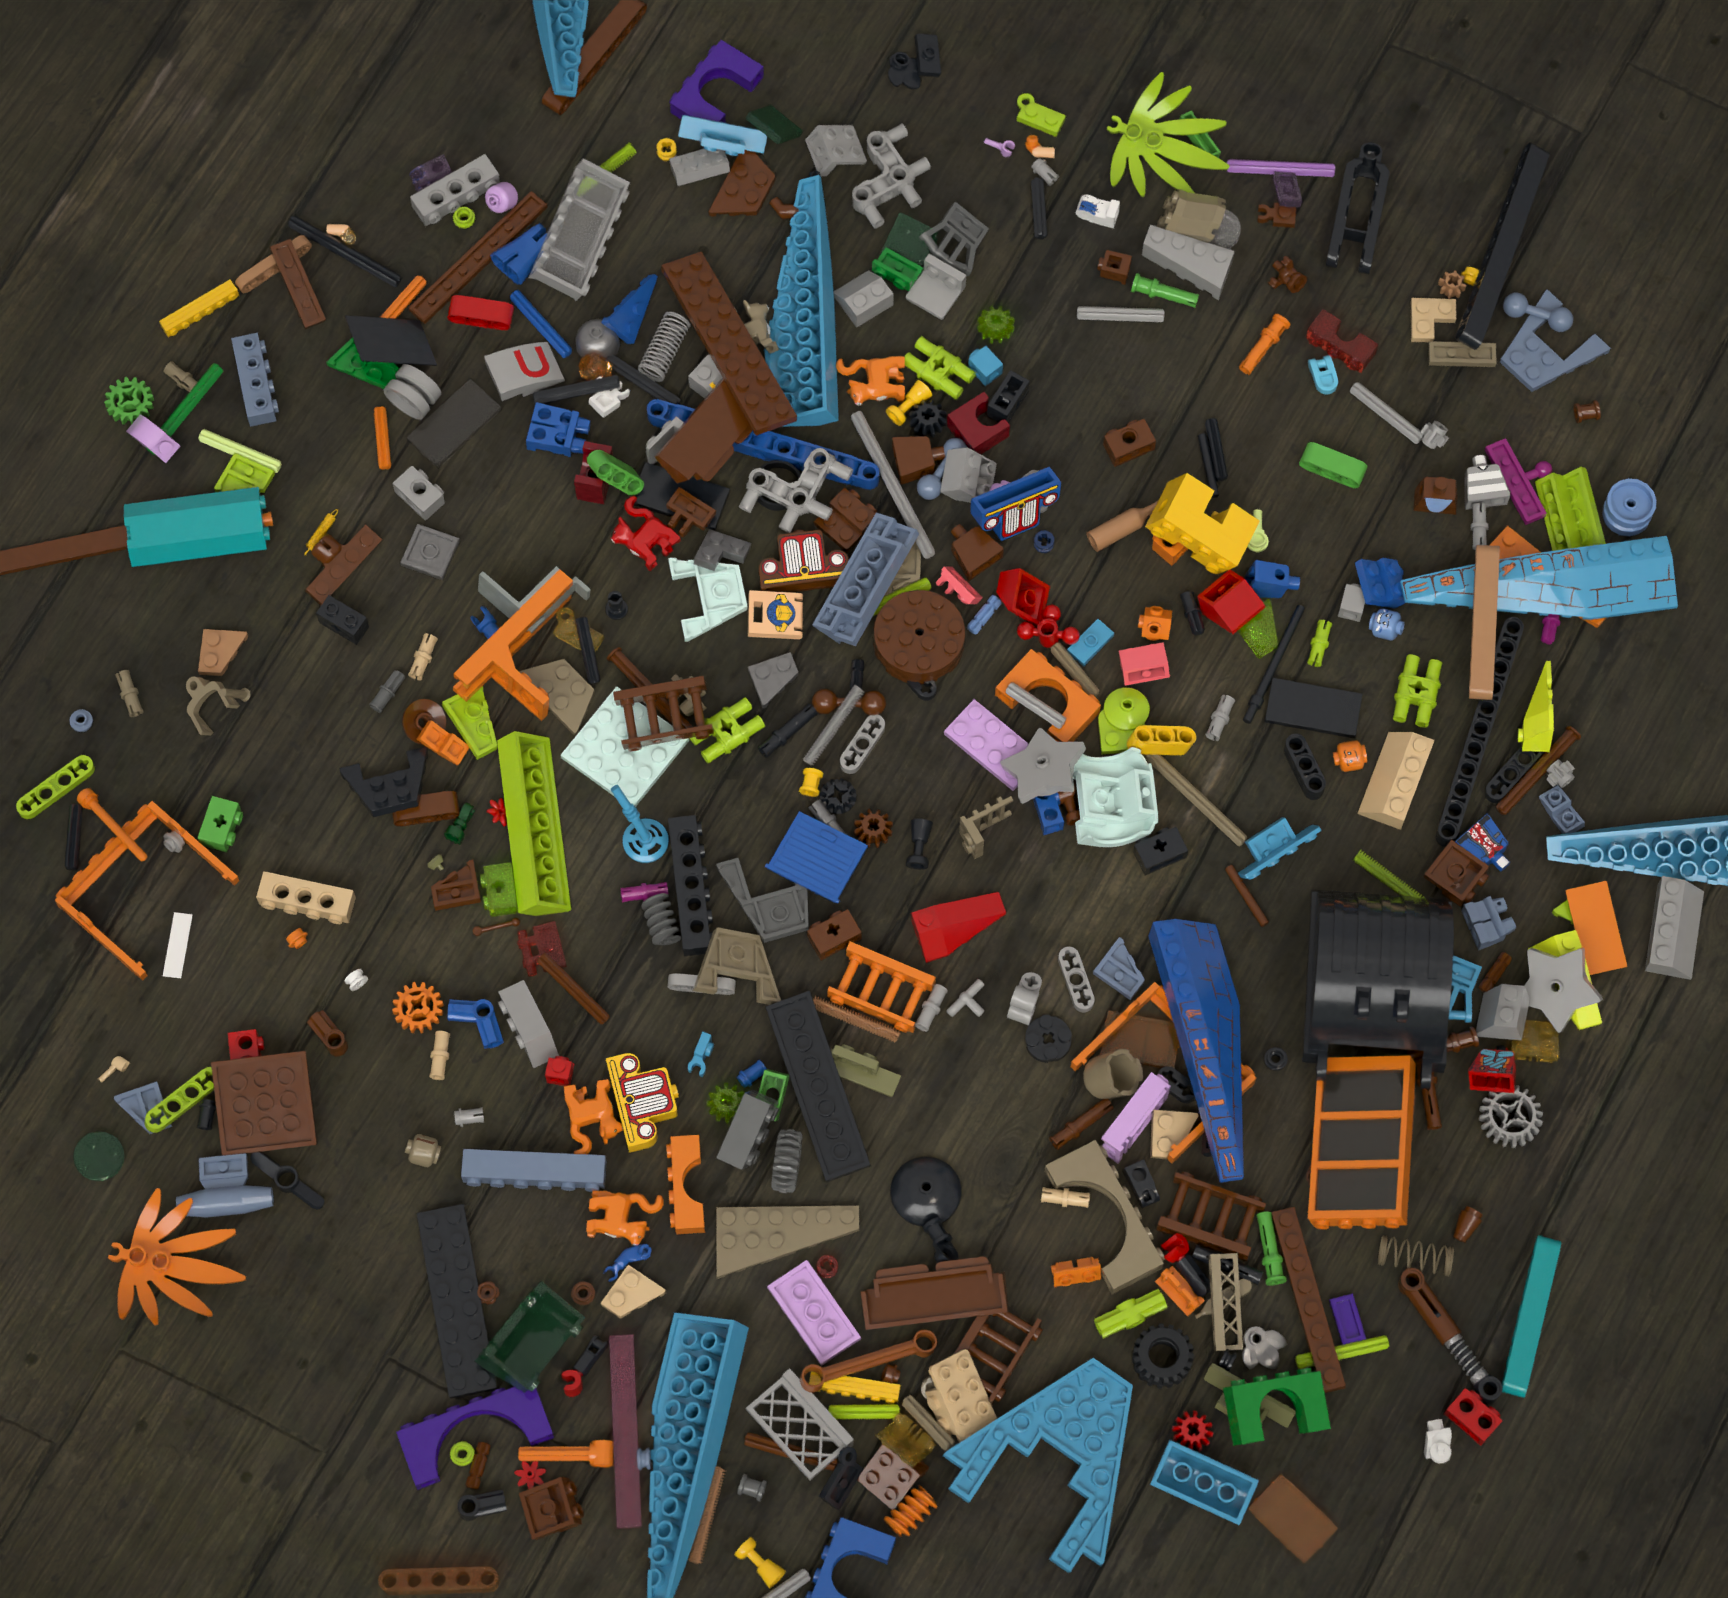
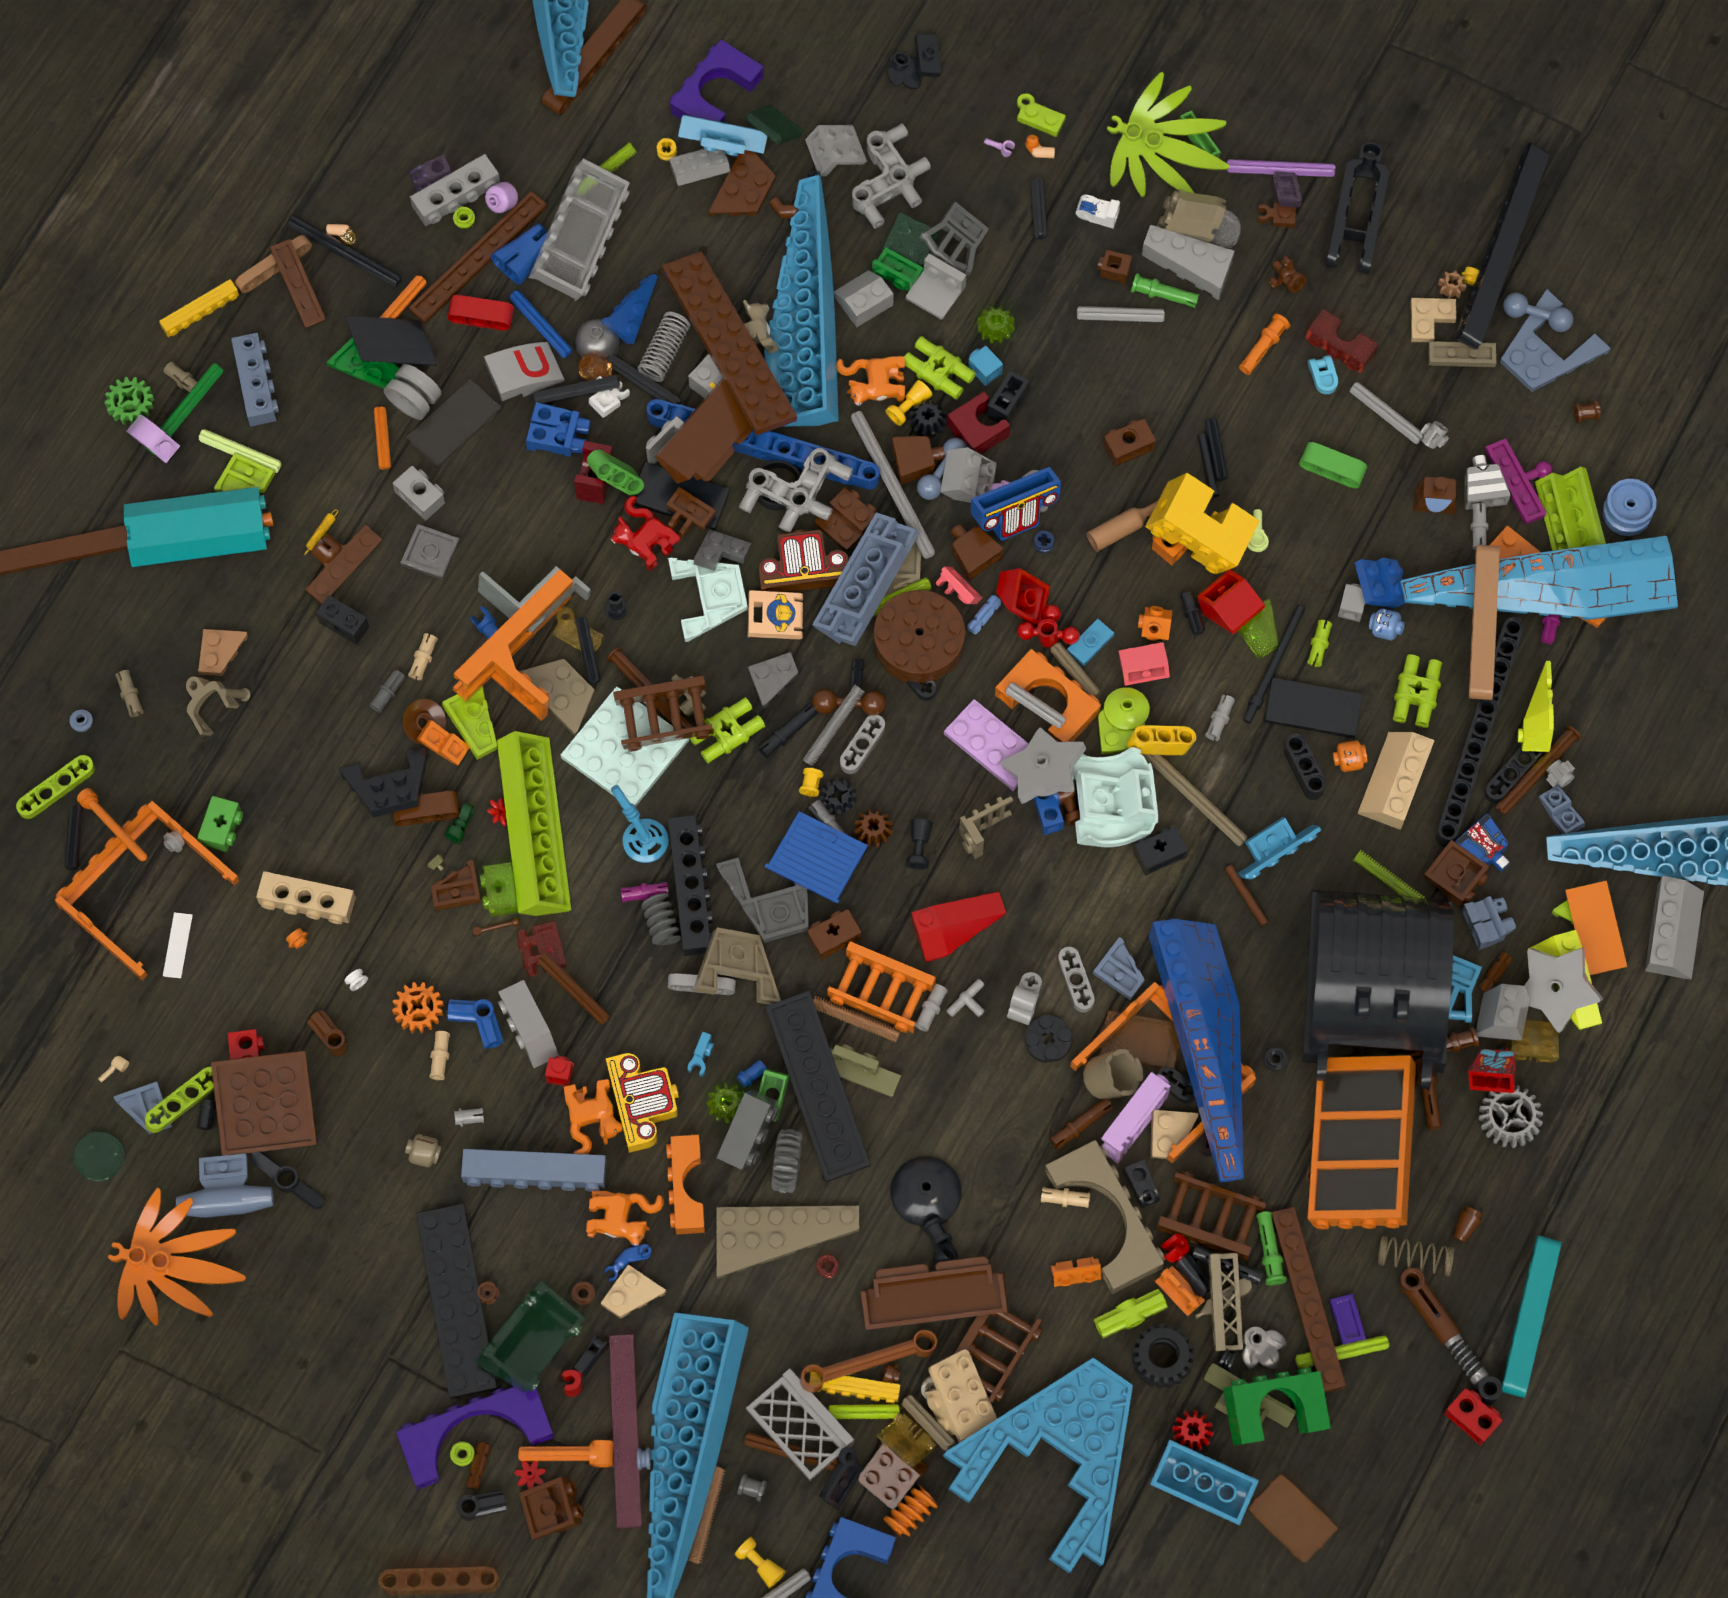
lavender plate [767,1260,861,1366] -> none
light grey pin [1031,158,1059,186] -> none
blue torso [1245,560,1300,598] -> none
white hips [1424,1419,1452,1463] -> none

